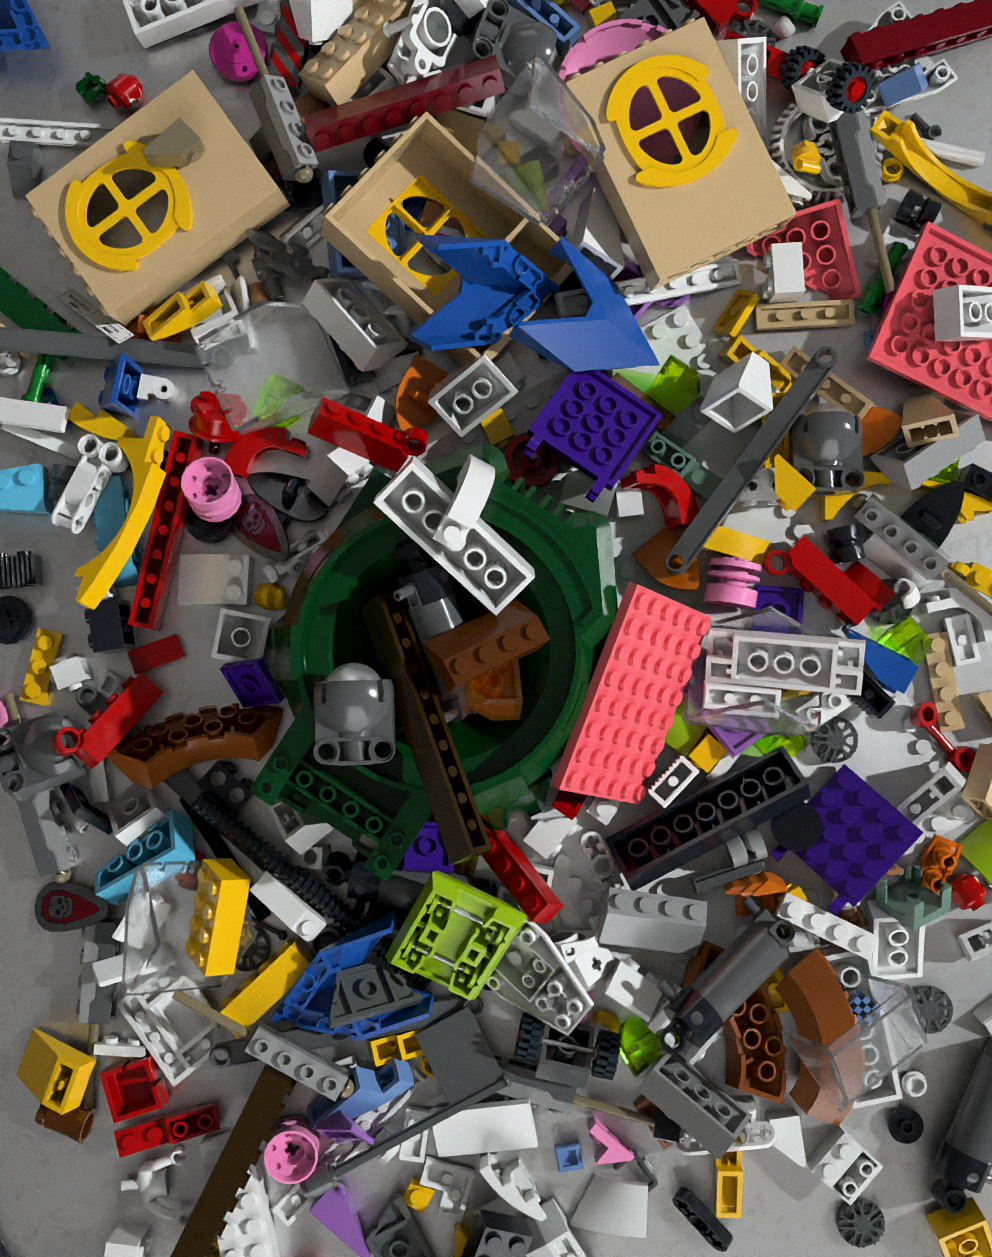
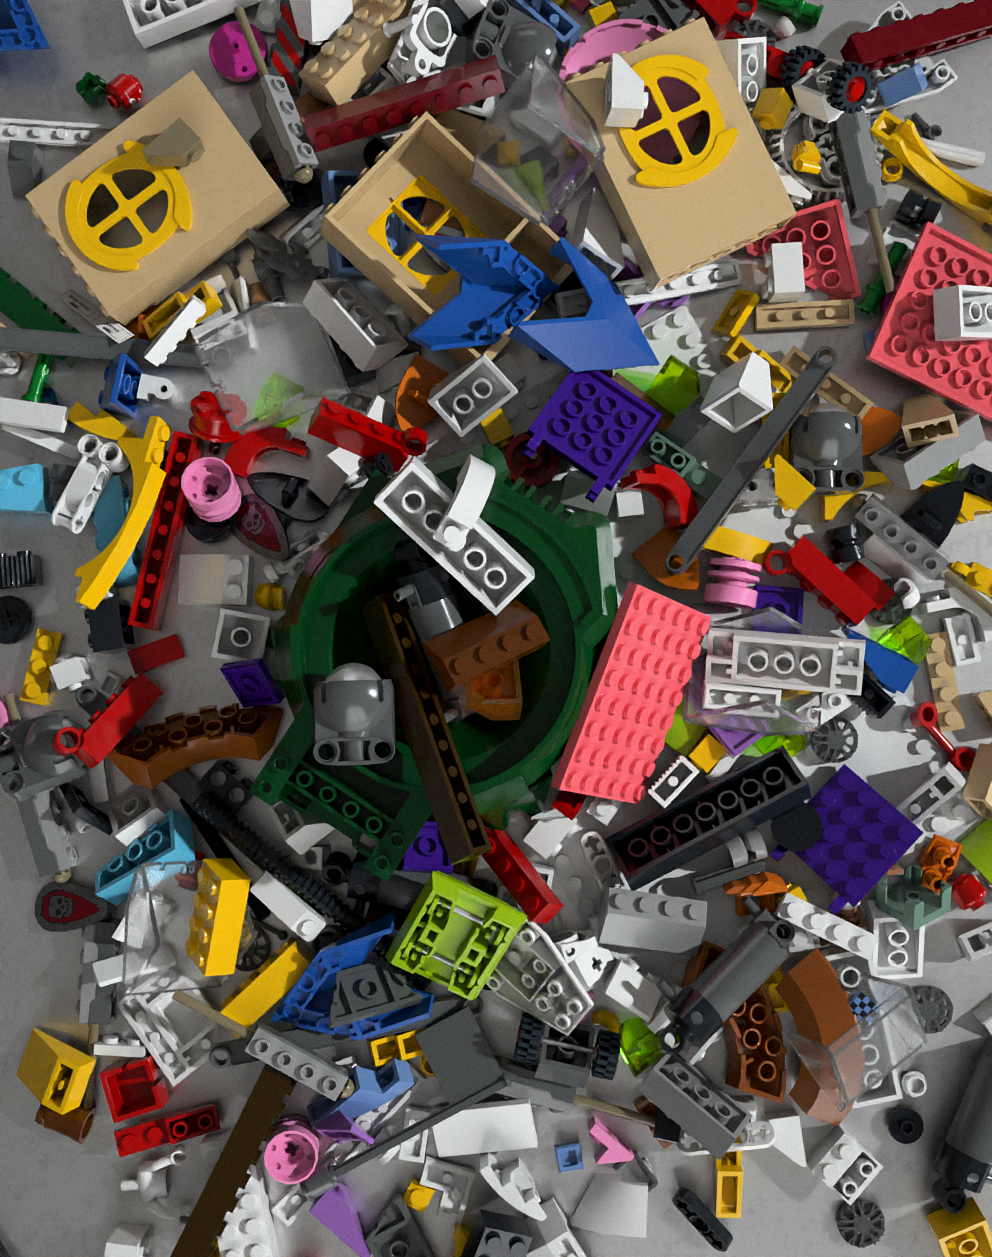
none -> white piece [144,294,206,367]
none -> black wheel [362,452,394,479]
none -> white slope [604,53,648,127]
none -> yellow brick [752,88,794,130]

